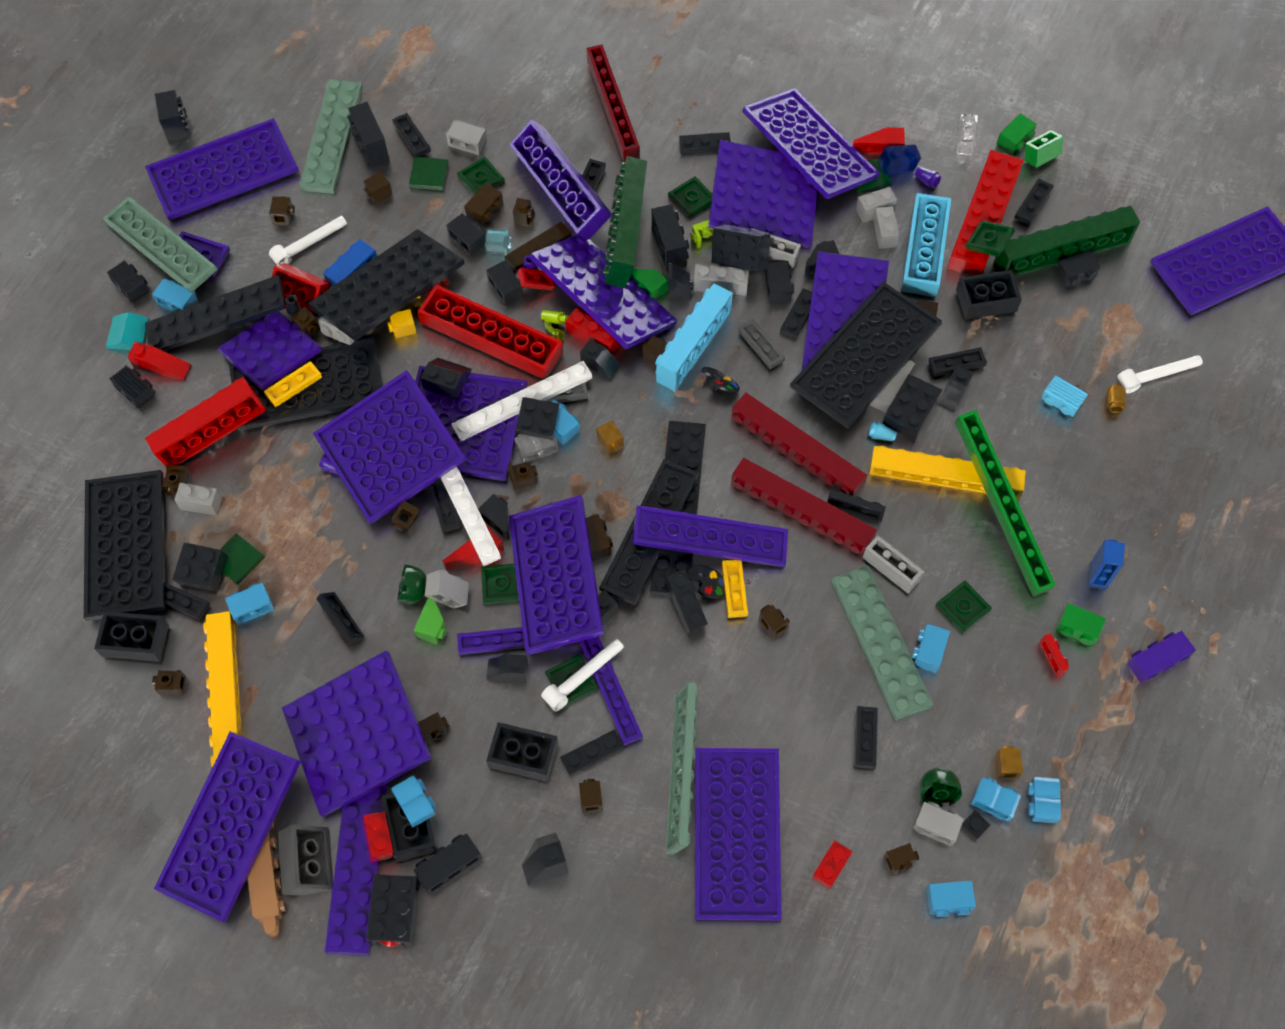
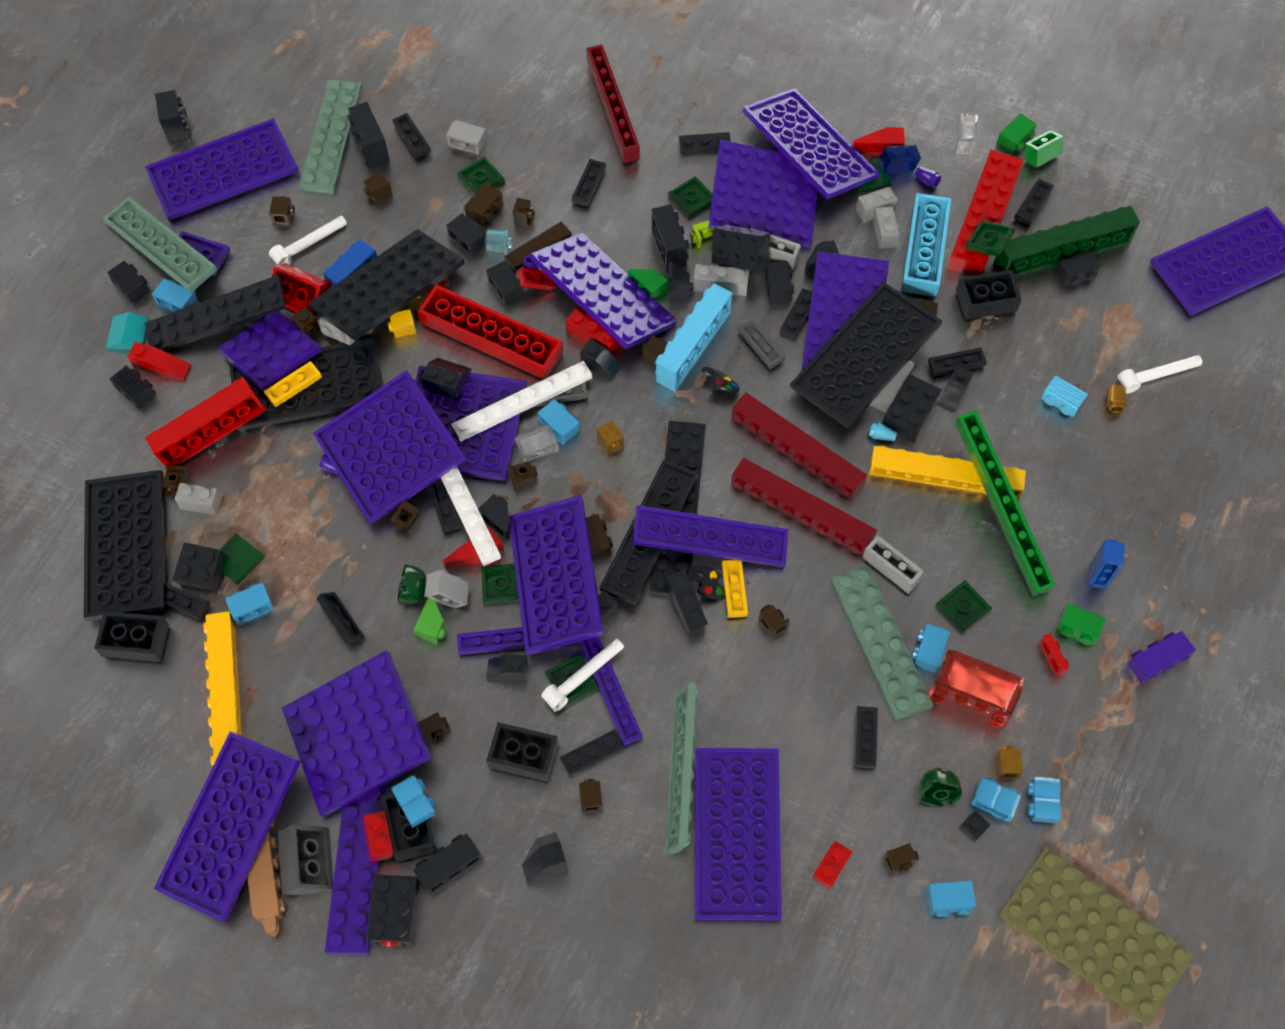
dark brown brick [152,670,186,696] -> none
black axle [285,295,301,321] -> none
dark green tile [409,157,449,191] -> none
dark purple brick [509,119,613,240] -> none
black plate [515,397,559,440] -> none
lime plant [541,310,569,341] -> none
dark green brick [603,156,647,289] -> none
black plate [827,490,886,521] -> none
light grey brick [912,802,964,846] -> none
none -> clear red windscreen [929,650,1026,728]
none -> olive plate [998,847,1194,1027]

